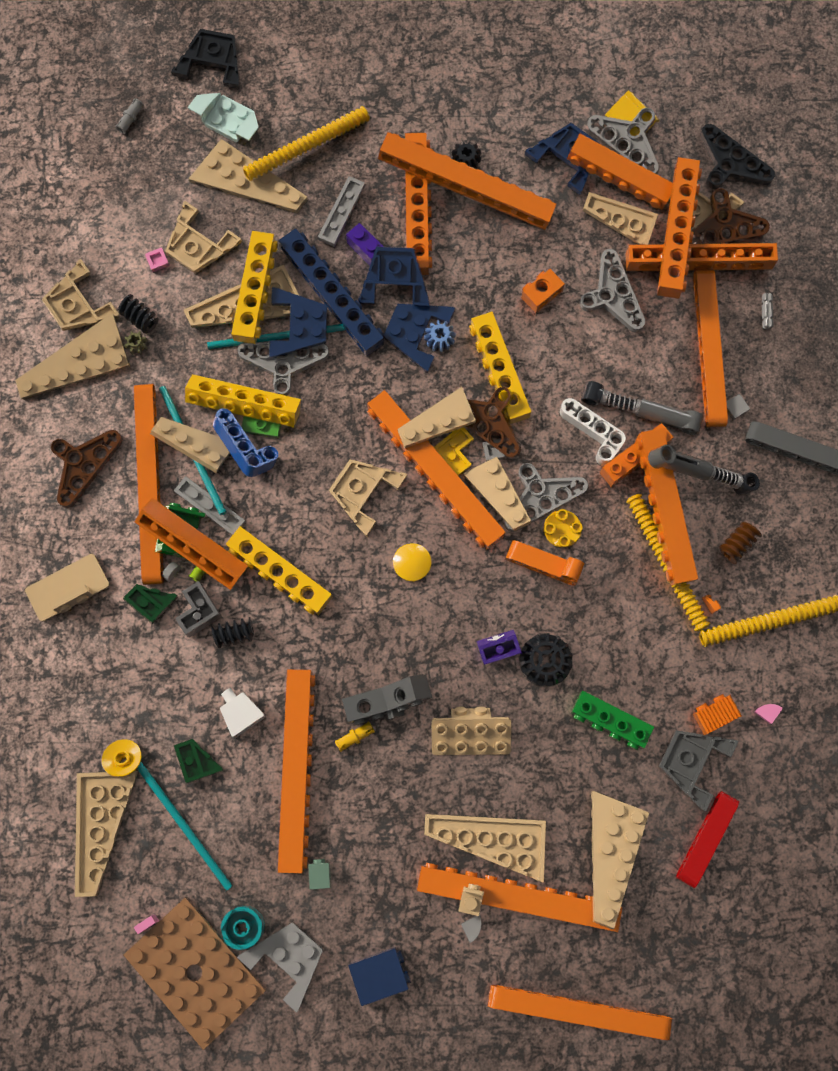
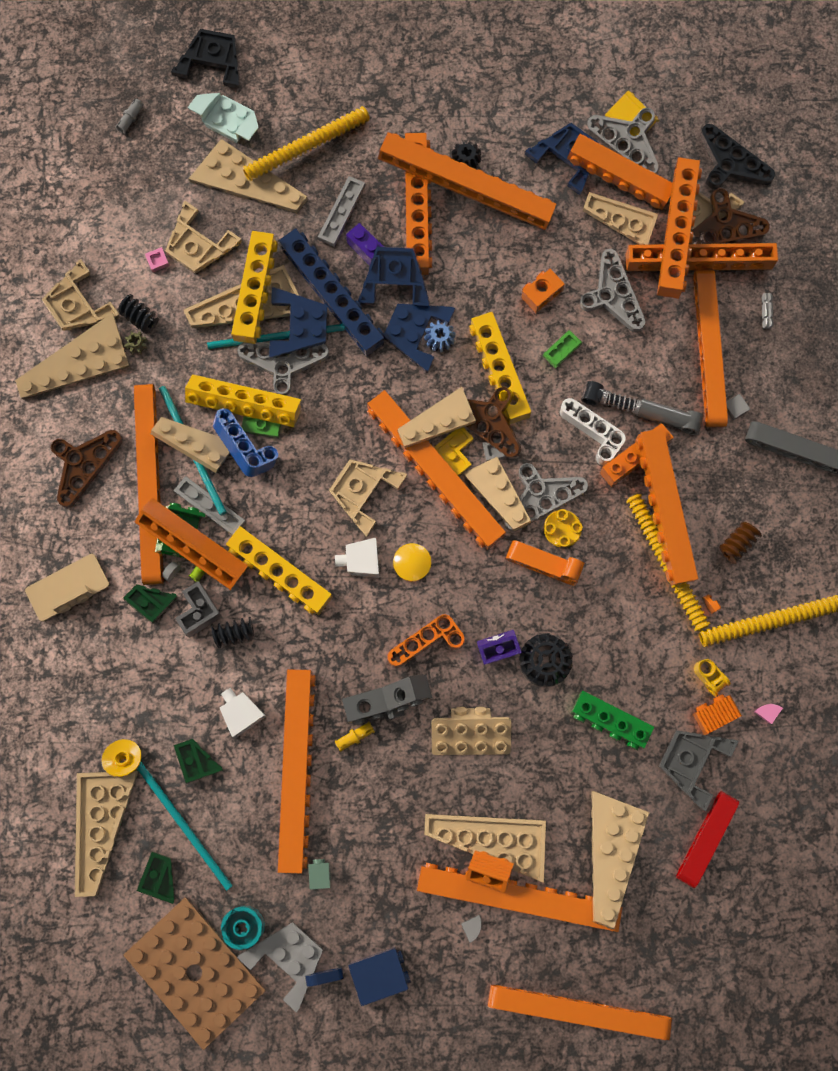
bright pink tile [134,914,159,934] -> none
tan bracket [458,883,484,916] -> none
piece [648,445,760,495] -> none
none -> dark green wing [136,851,174,904]
none -> dark blue beam [305,968,344,987]
none -> white torso [335,538,379,578]
none -> orange beam [388,614,464,668]
none -> orange brick [466,850,514,893]
none -> bright green plate [543,330,582,369]
none -> yellow piece [694,659,731,697]

